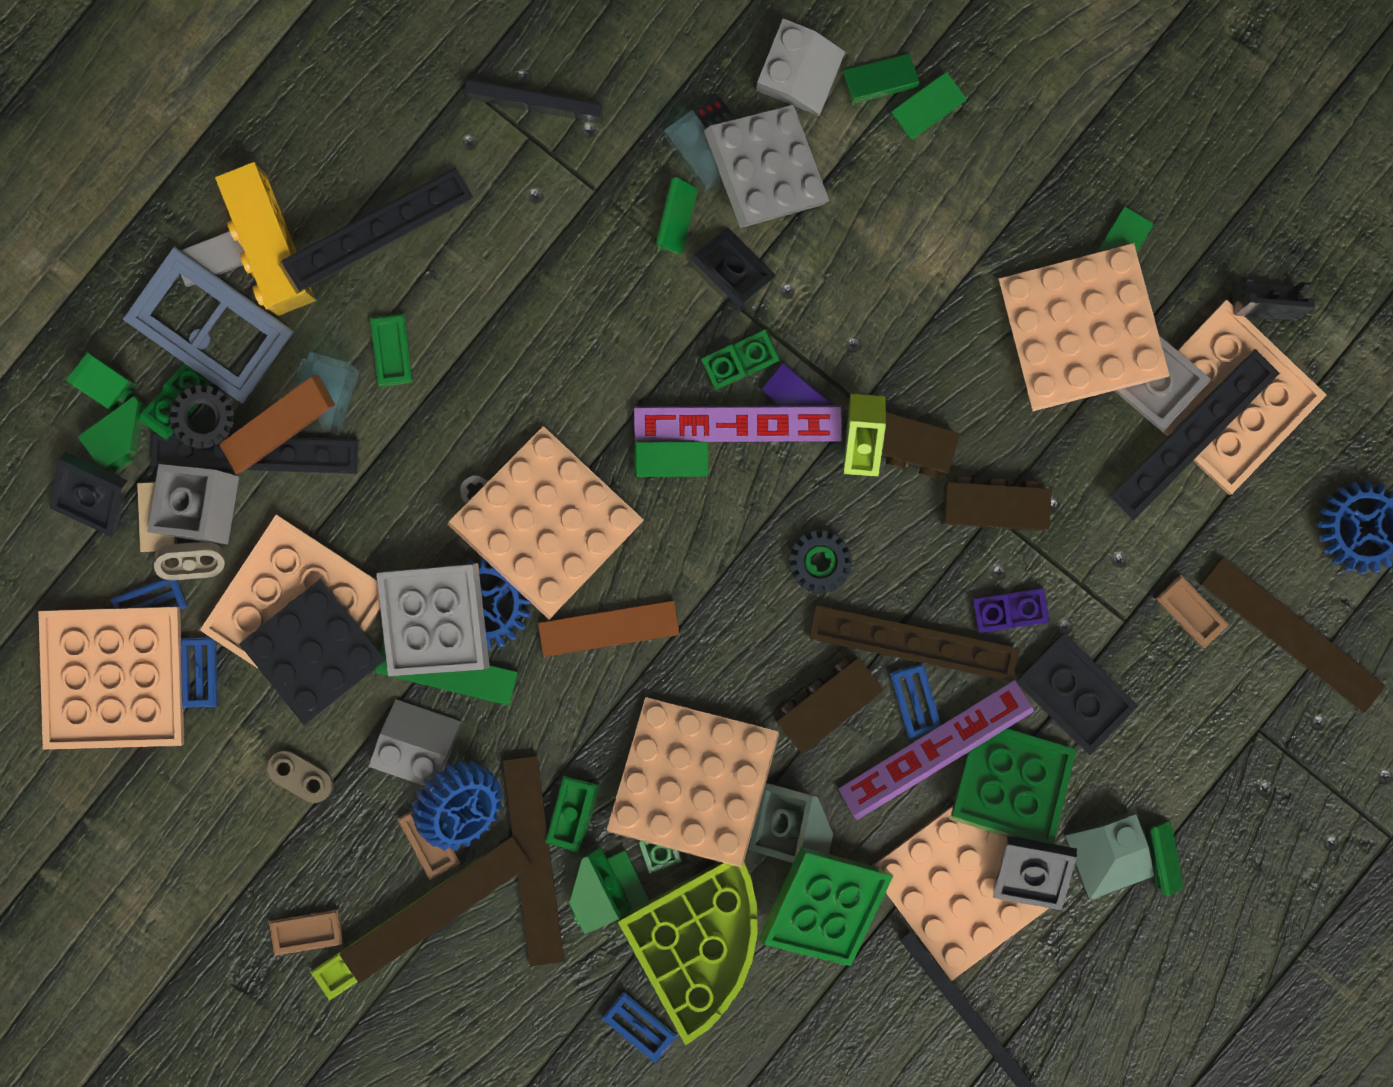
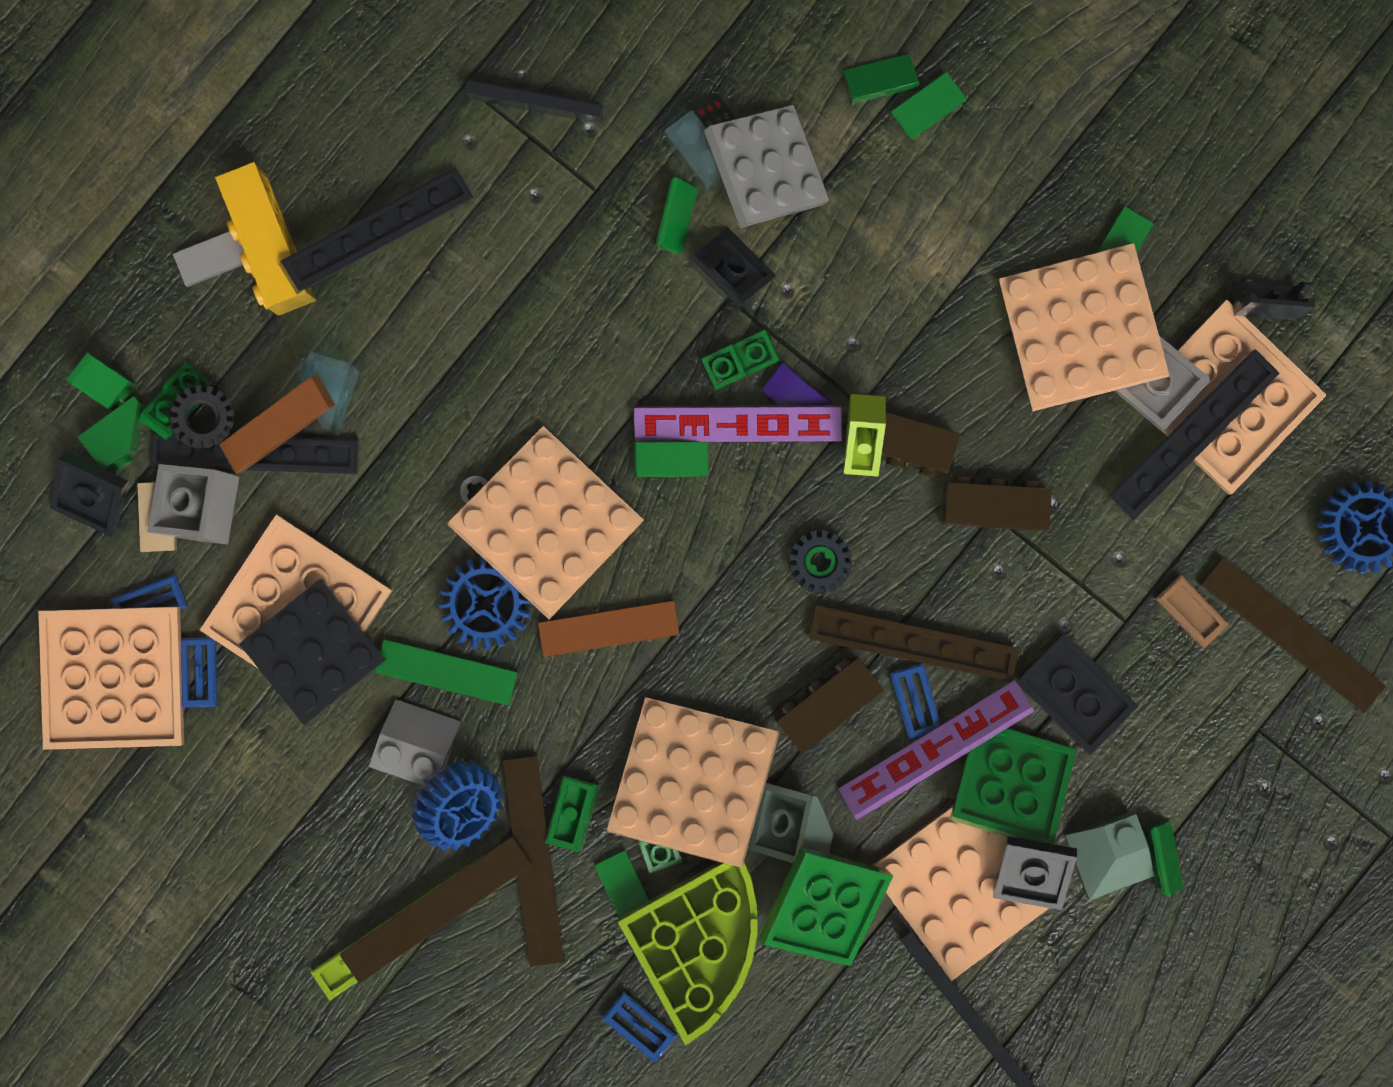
sand blue door [123,247,294,404] -> none
dark tan plate [154,542,225,580] -> none
dark tan plate [267,750,334,803] -> none
medium nougat tile [269,909,344,956] -> none
green tile [370,314,413,387] -> none
light grey plate [376,563,490,676] -> none
medium nougat tile [398,810,461,880] -> none
green slope [569,847,631,934] -> none
light grey slope [756,18,845,116] -> none
dark purple slope [973,588,1050,633] -> none

